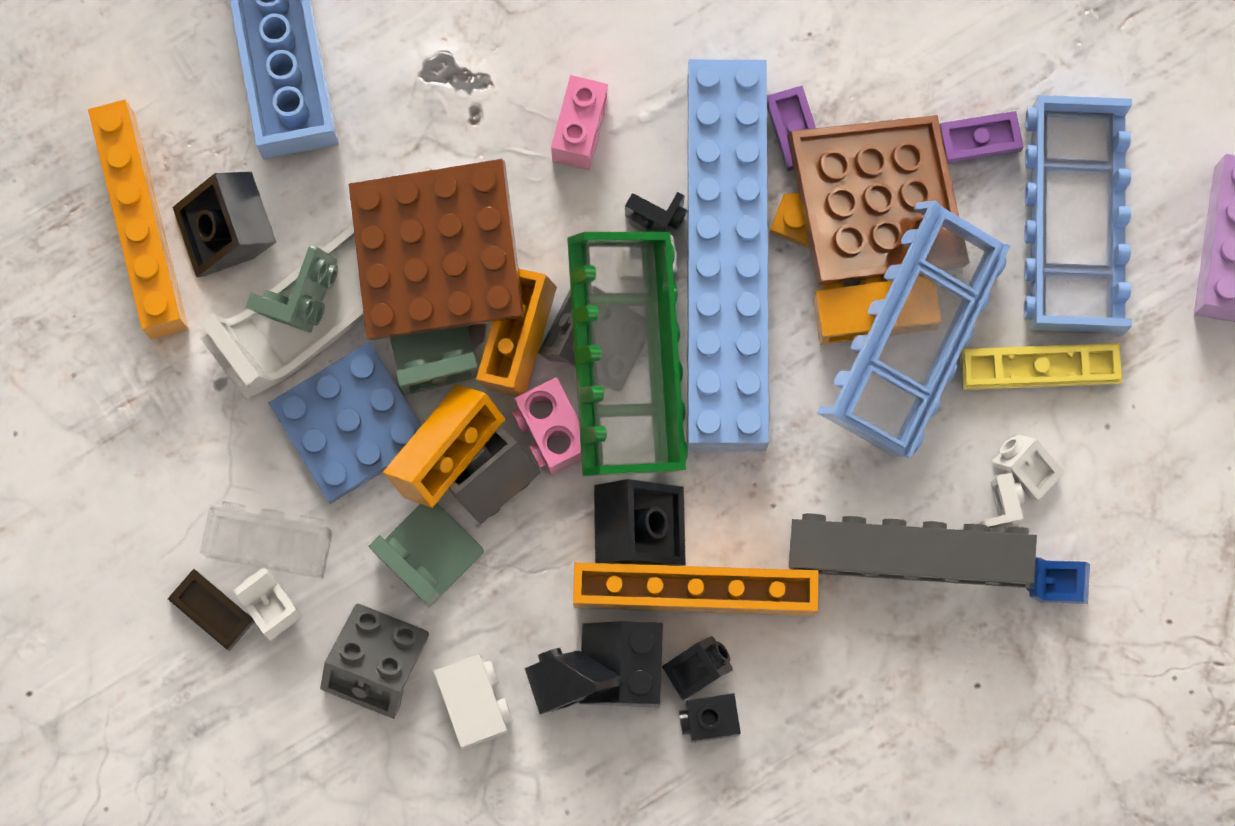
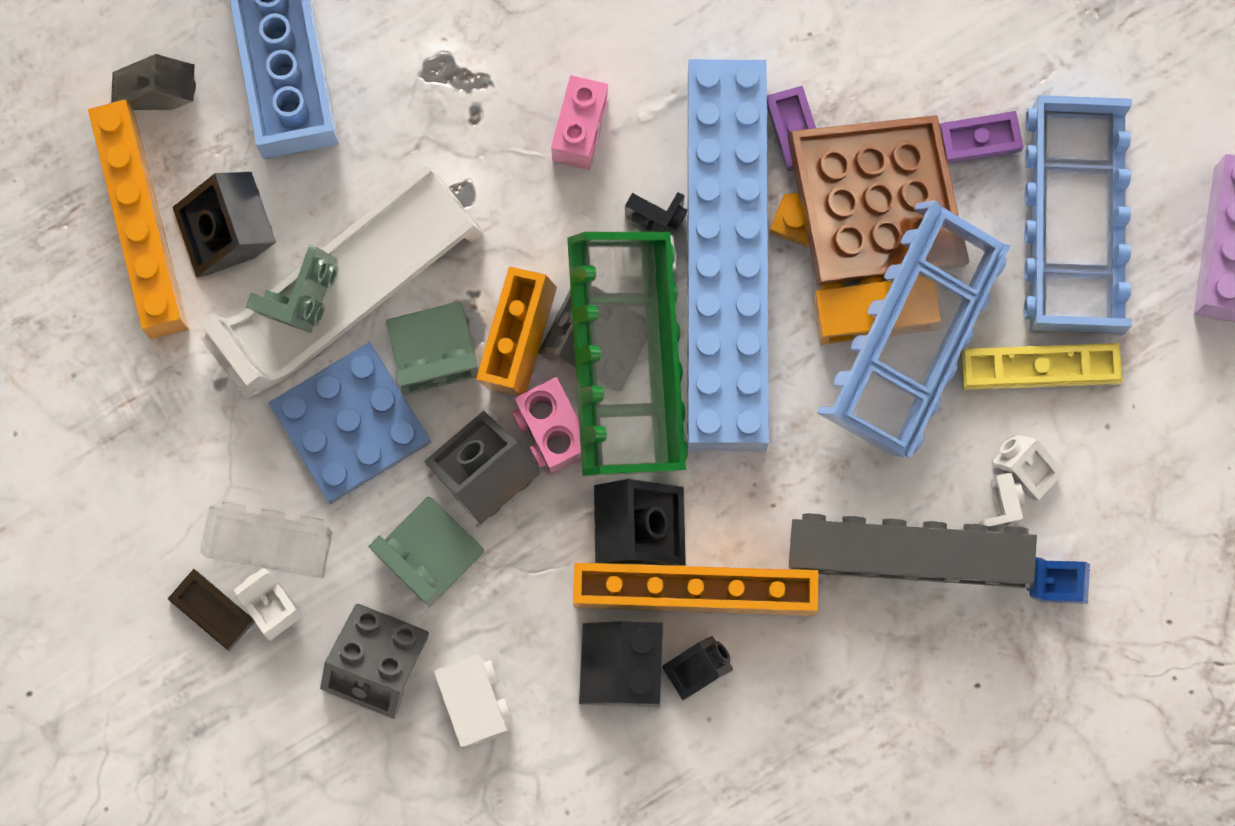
dark orange plate [349,159,525,341] -> none
light orange brick [383,384,505,508] -> none
black slope [524,648,623,715] -> none
black brick [679,693,741,743] -> none
none -> clear smoke slope [111,54,196,110]

